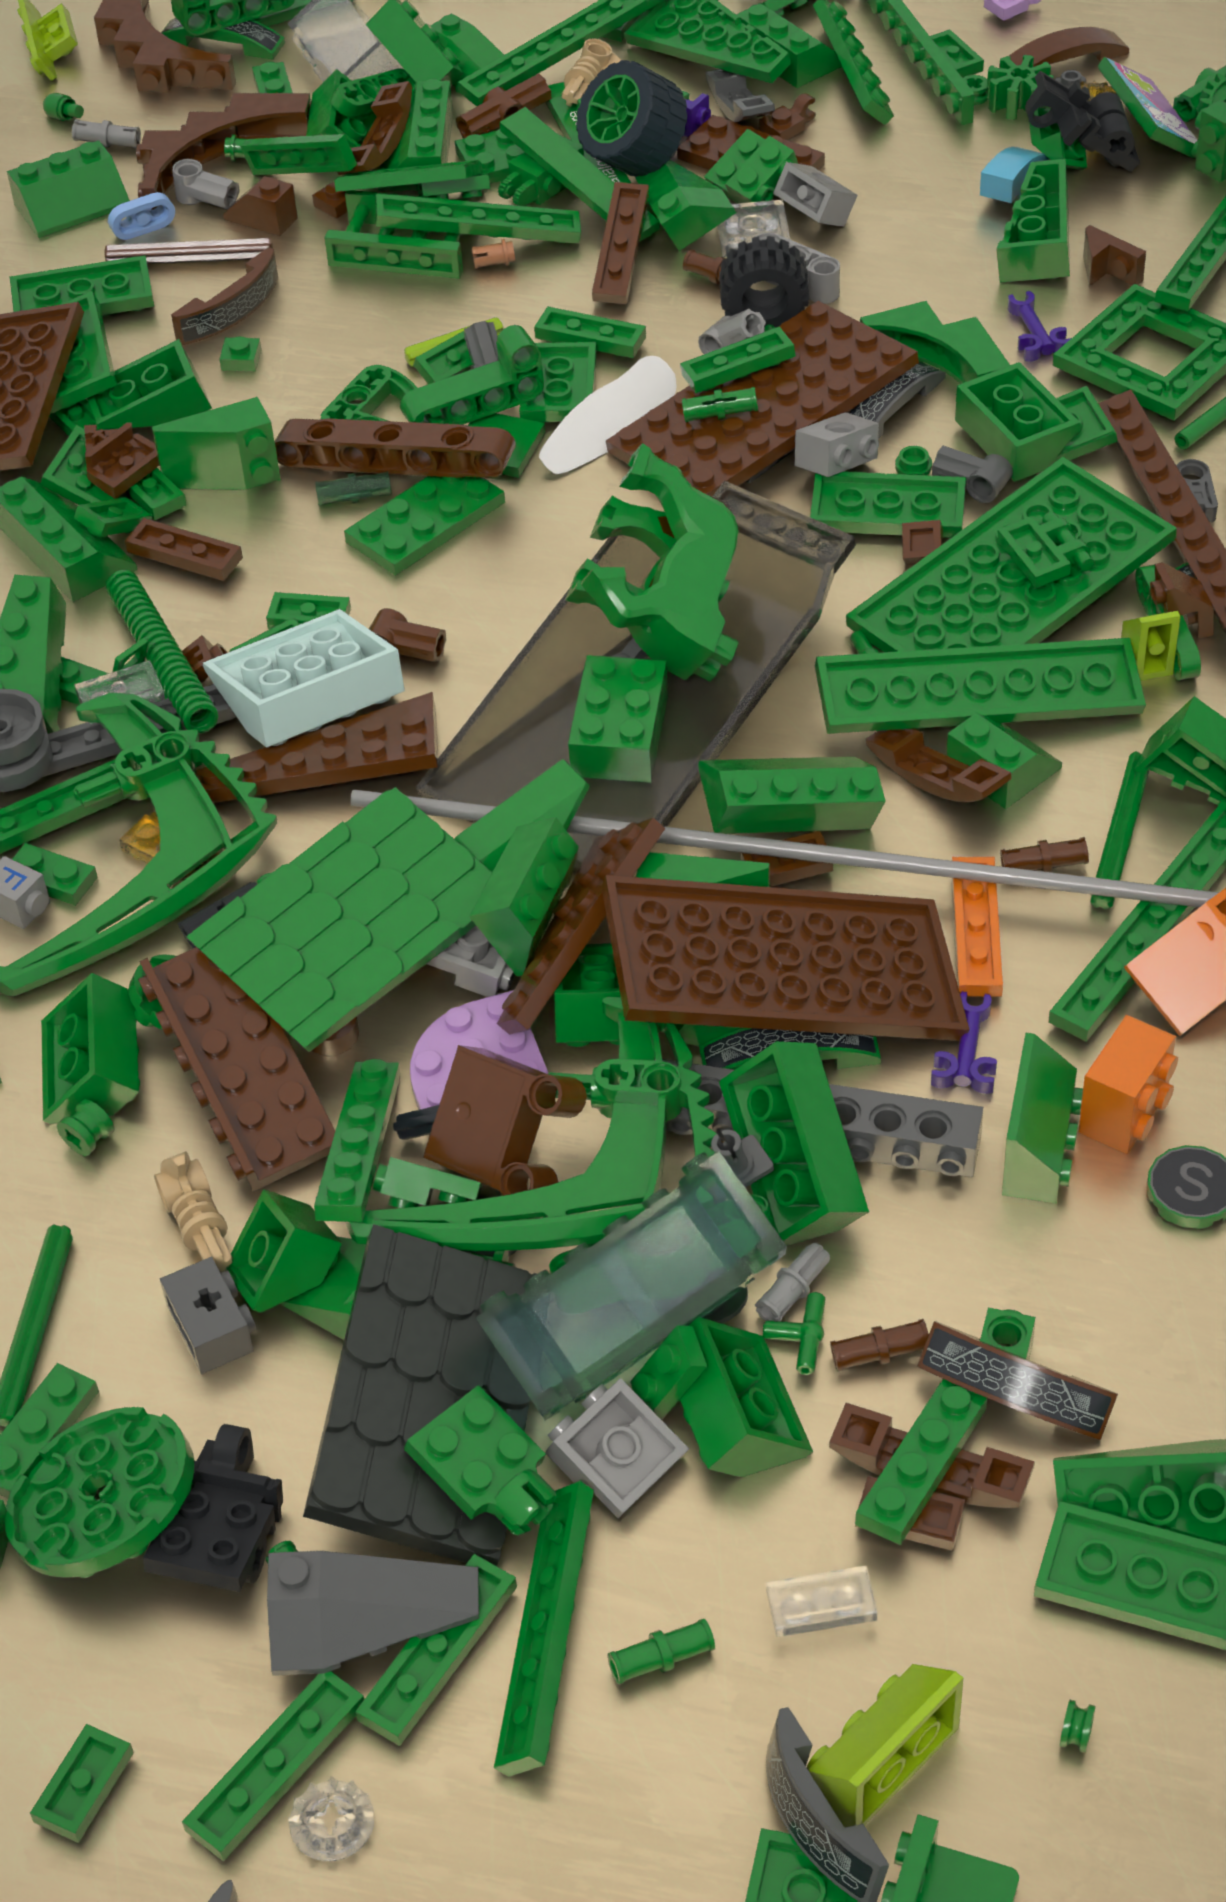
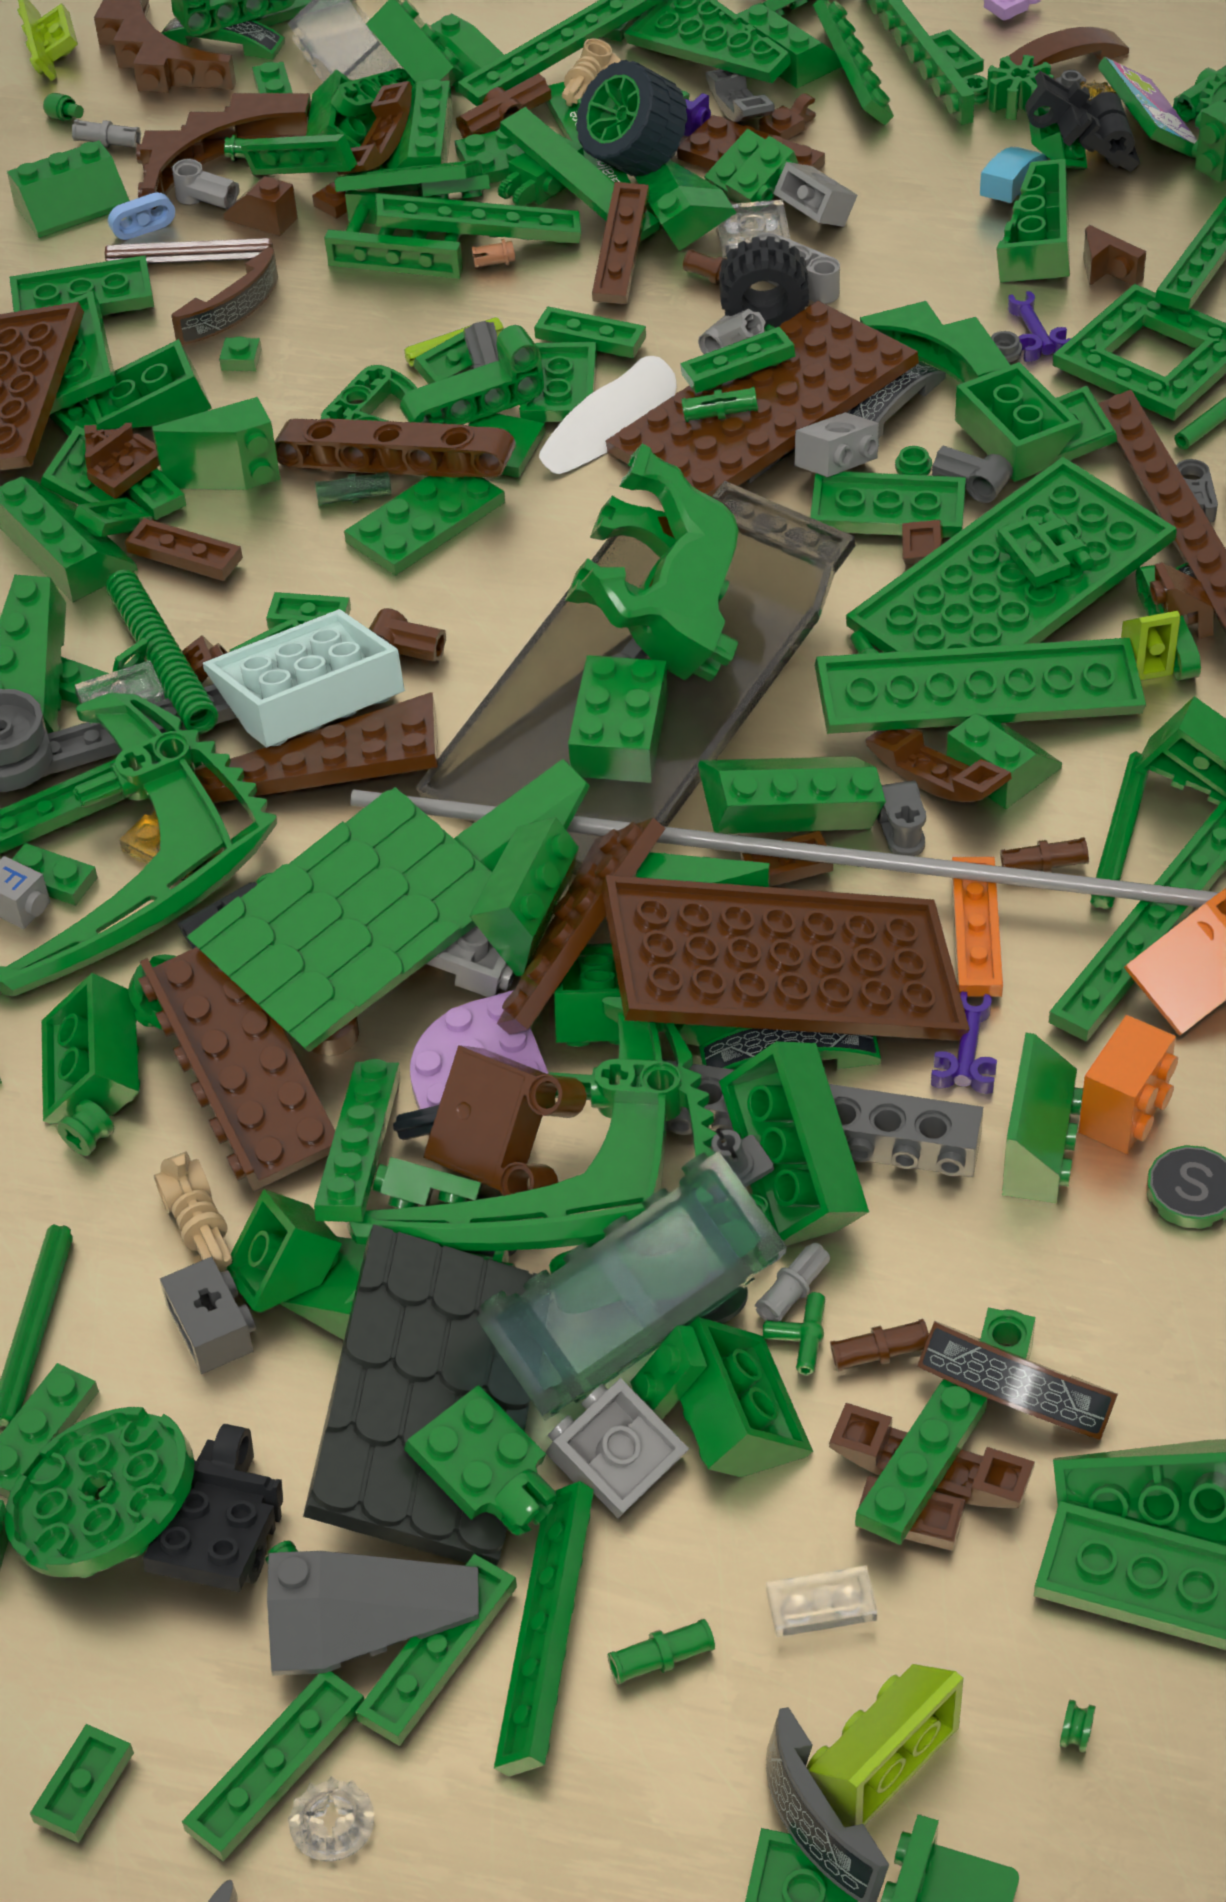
none -> dark grey piece [877,780,926,856]
none -> dark grey plate [991,331,1022,363]

